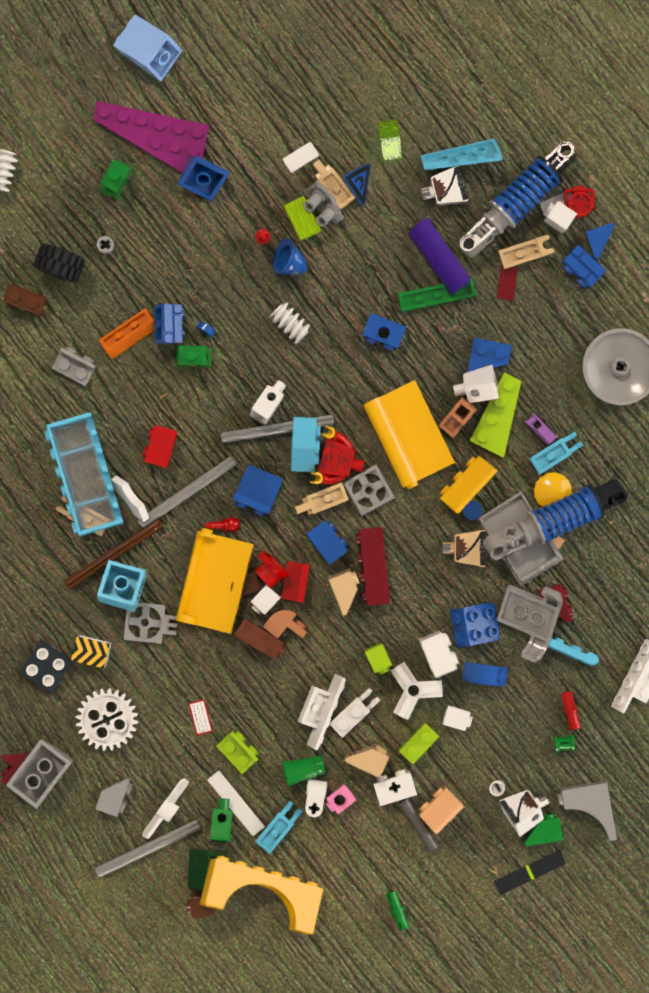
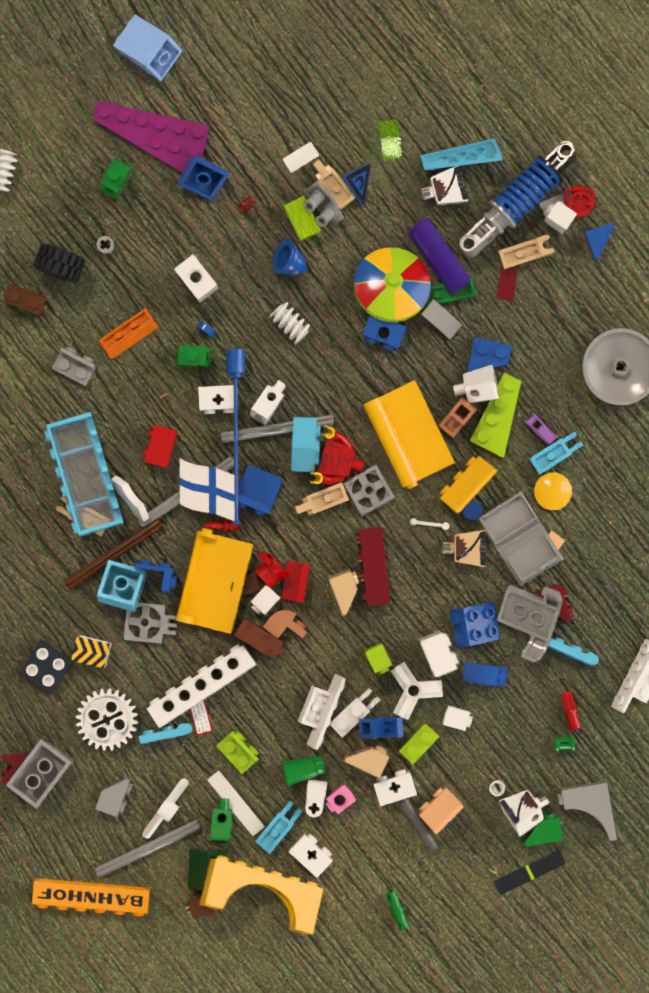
blue brick [154,304,185,344] -> none
red axle [255,229,271,245] -> none
blue brick [307,521,349,565] -> none
piece [483,479,628,560] -> none
blue brick [562,245,606,289] -> none
none -> light orange brick [32,878,151,916]
none -> blue bracket [134,560,177,592]
none -> medium azure hinge [139,723,192,744]
none -> white brick [147,644,257,728]
none -> white piece [174,255,219,303]
none -> flag [180,349,245,525]
none -> white brick [198,385,239,414]
none -> clear red bush [238,196,257,214]
none -> white brick [289,833,333,878]
none -> dish [354,247,431,322]
none -> blue brick [359,716,403,739]
none -> white hinge [410,518,450,530]
none -> light grey slope [421,299,462,340]

